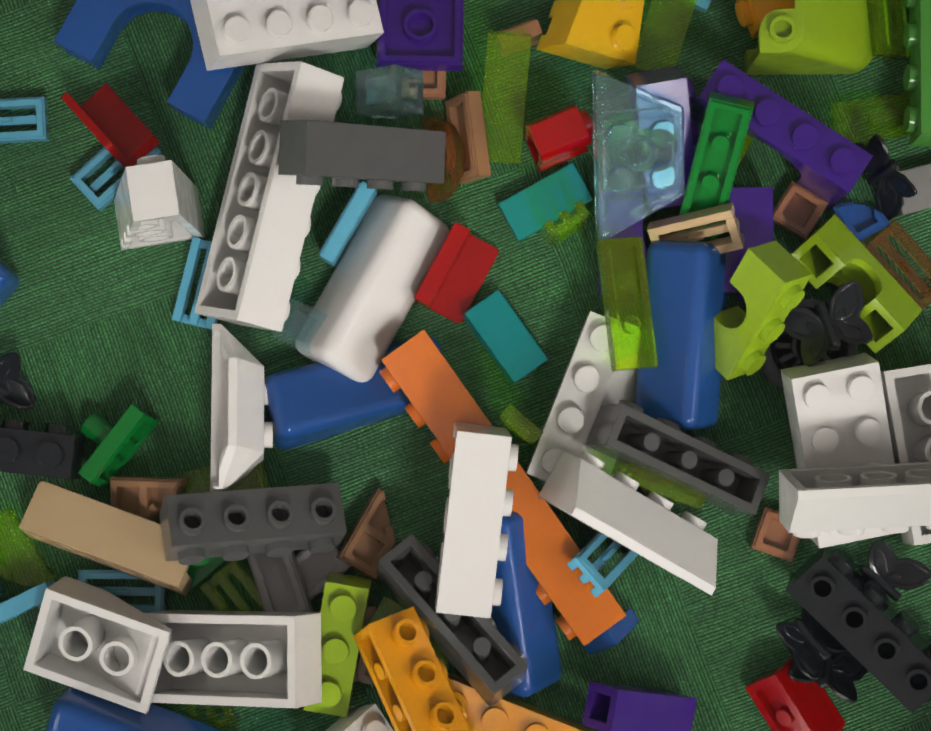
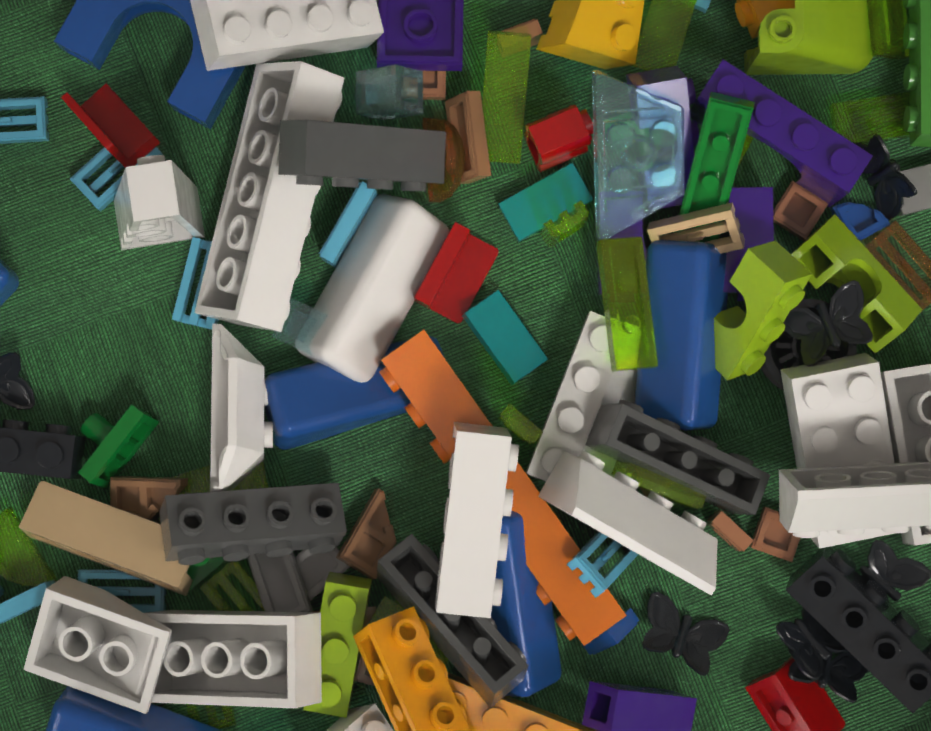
none -> black piece [642,592,730,676]
none -> nougat tile [706,510,754,552]

